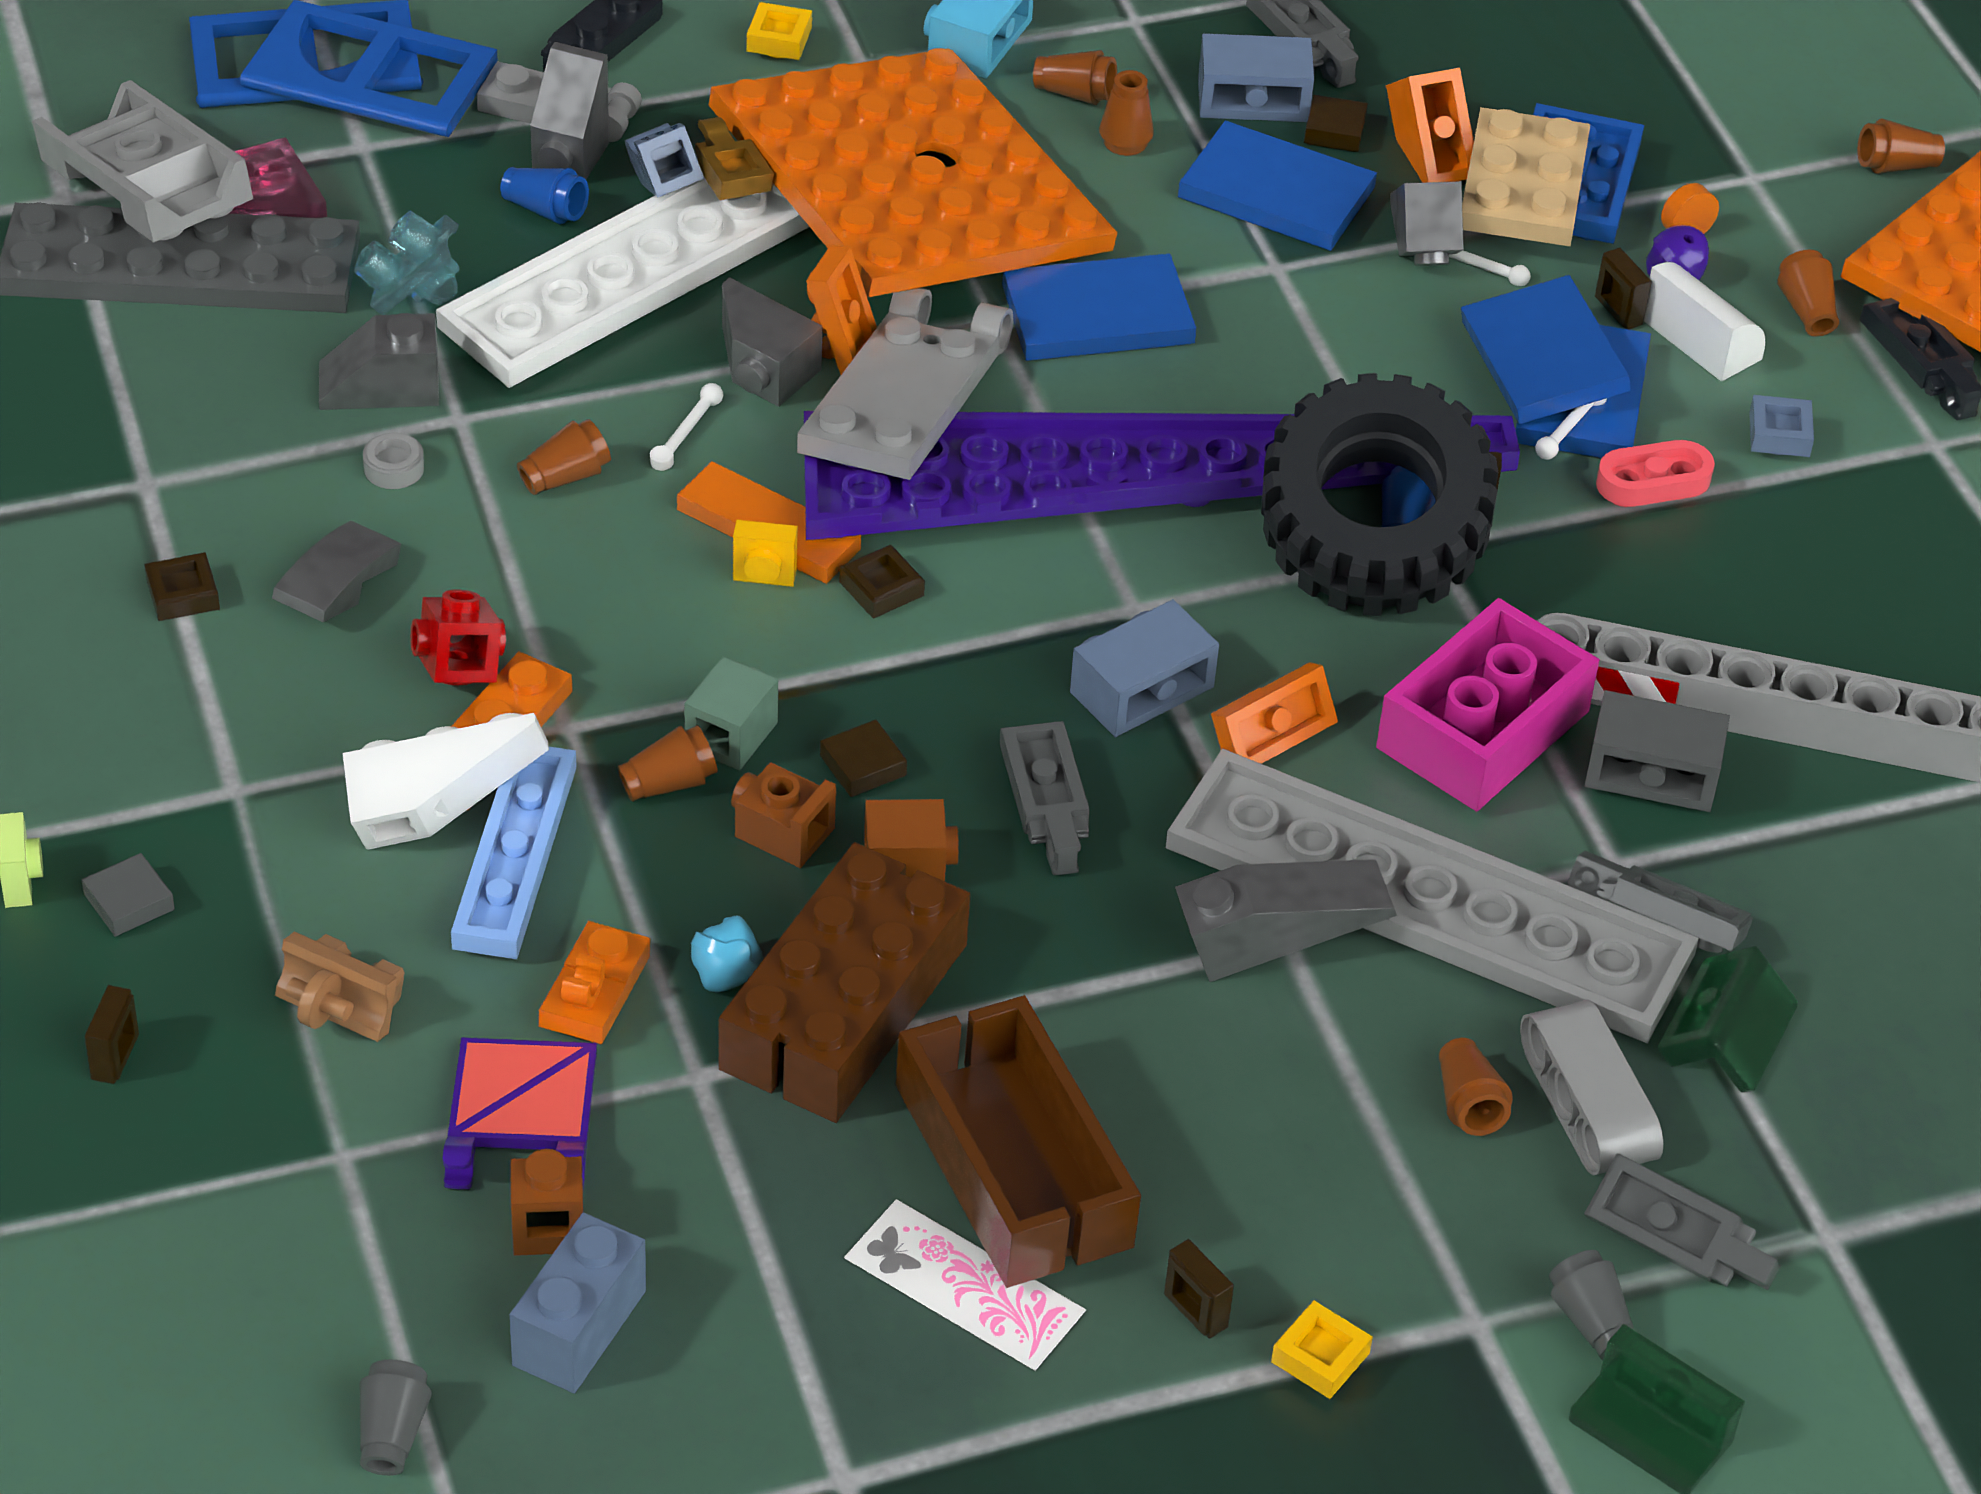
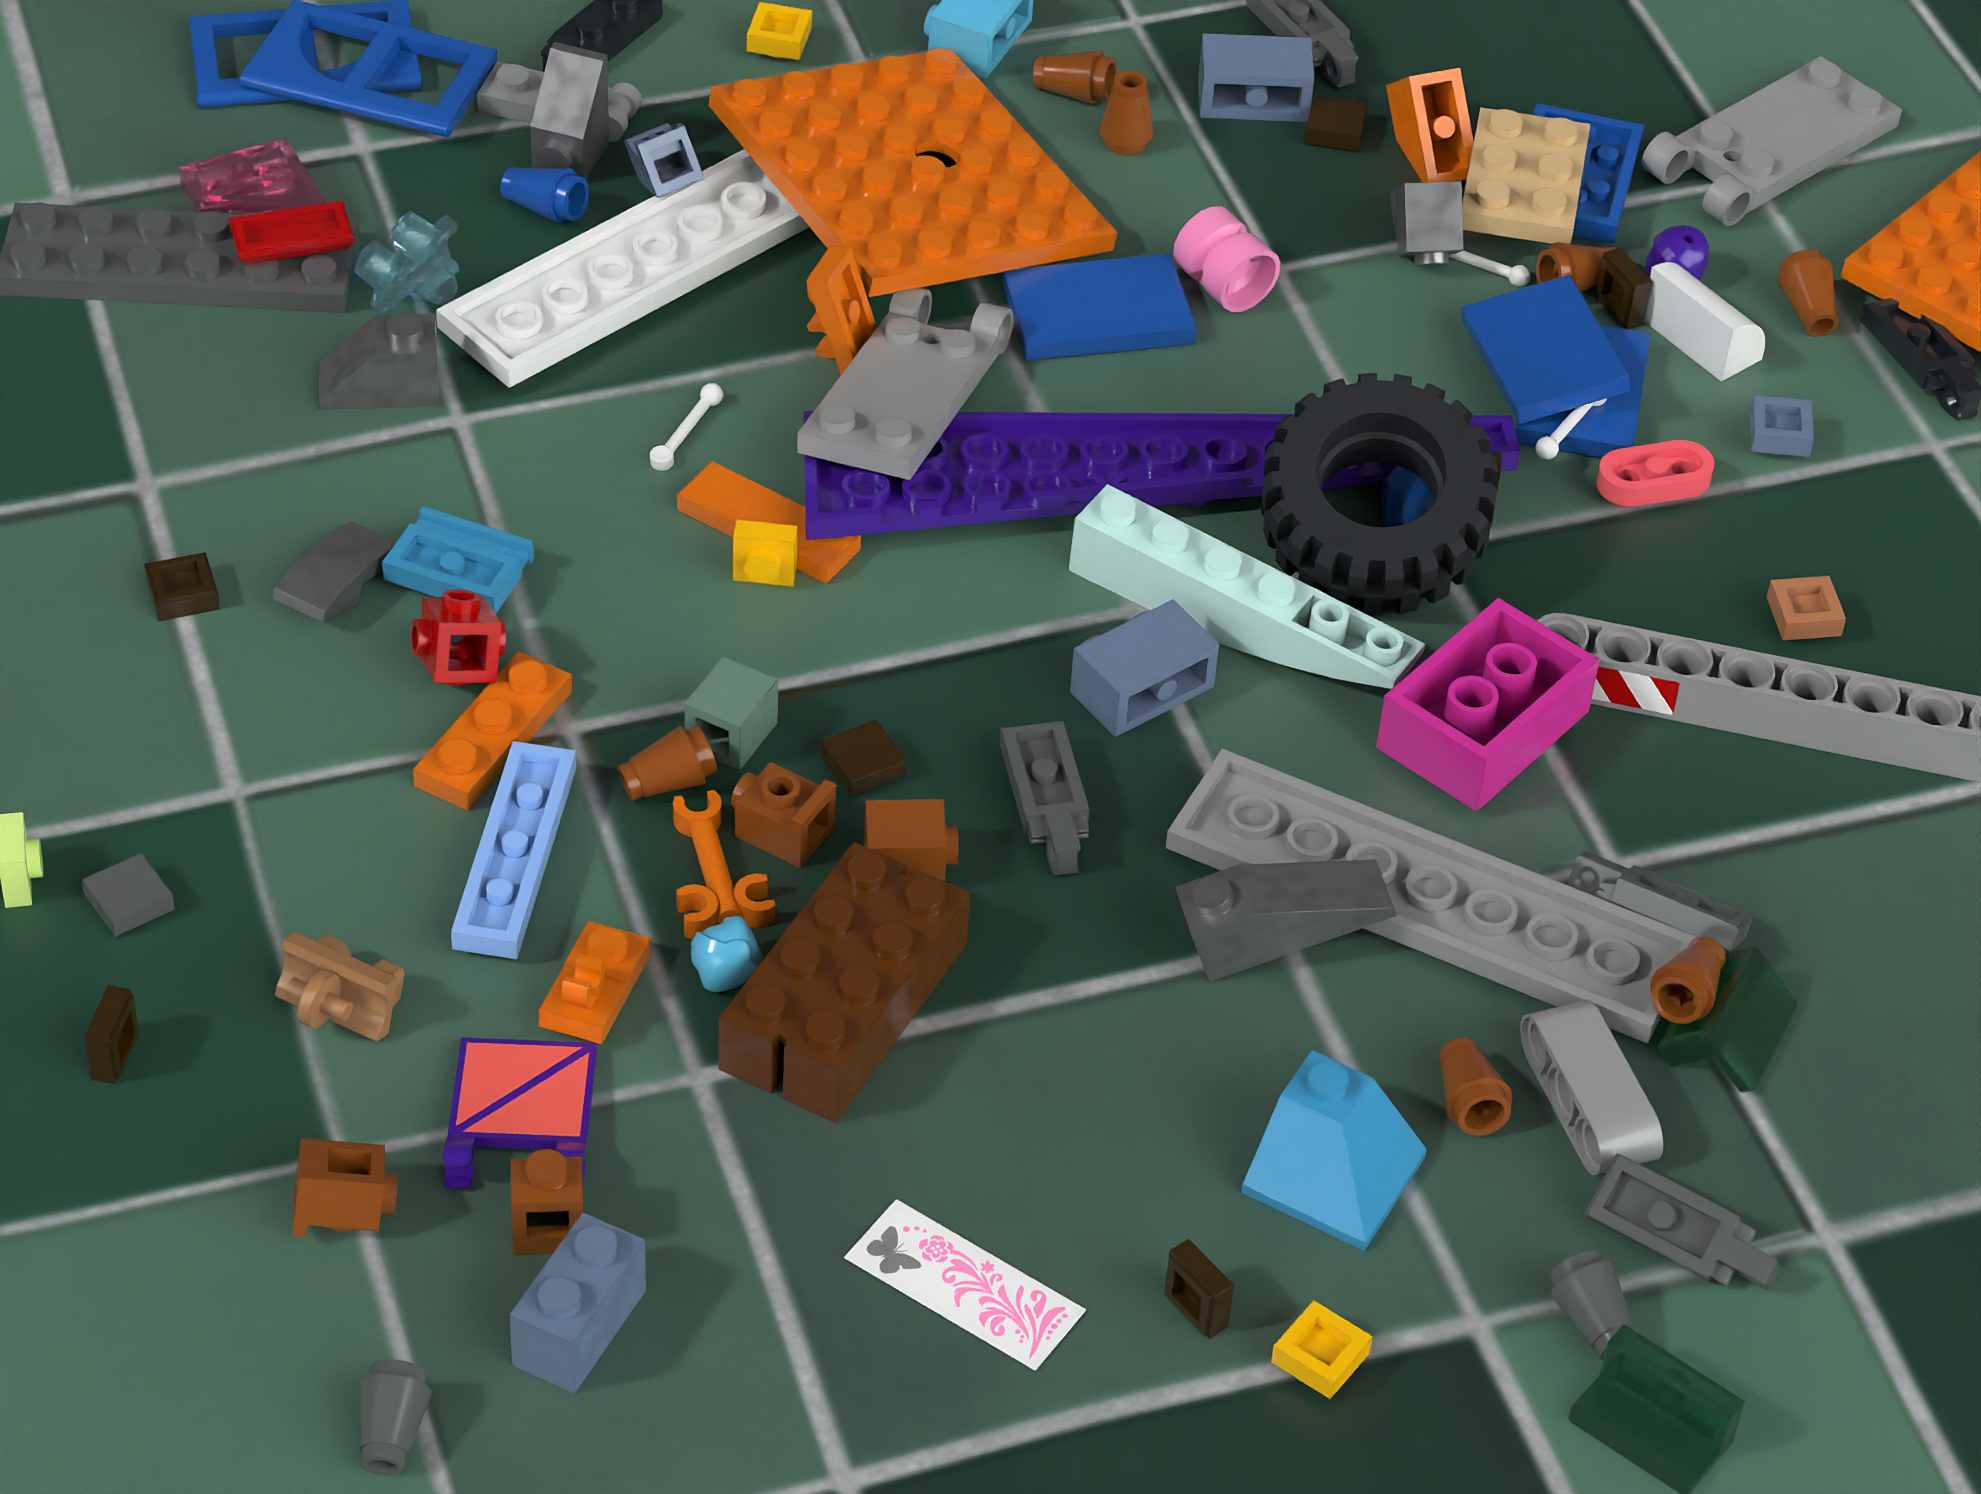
light grey piece [32,80,253,243] -> none
white slope [343,713,549,850] -> none
light grey tile [363,432,424,489] -> none
dark orange cone [517,419,611,495] -> none
pearl gold plate [695,117,774,200] -> none
flat silver slope [722,277,822,407] -> none
dark brown tile [839,544,925,619] -> none
reddish brown piece [895,995,1141,1288] -> none
blue tile [1178,120,1377,251] -> none
orange plate [1211,662,1338,764] -> none
dark grey brick [1584,690,1730,812] -> none
orange tile [1661,183,1719,234] -> none
dark orange cone [1857,118,1945,174] -> none
none -> red tile [228,201,354,265]
none -> dark orange brick [292,1138,398,1237]
none -> dark azure plate [382,506,534,614]
none -> orange bar [673,790,776,939]
none -> light aqua slope [1069,484,1425,689]
none -> bright pink wheel [1173,206,1281,312]
none -> dark azure slope [1241,1050,1427,1251]
none -> dark orange cone [1536,242,1617,292]
none -> light grey hinge [1641,56,1902,226]
none -> dark orange cone [1650,937,1726,1024]
none -> nougat plate [1767,576,1846,640]

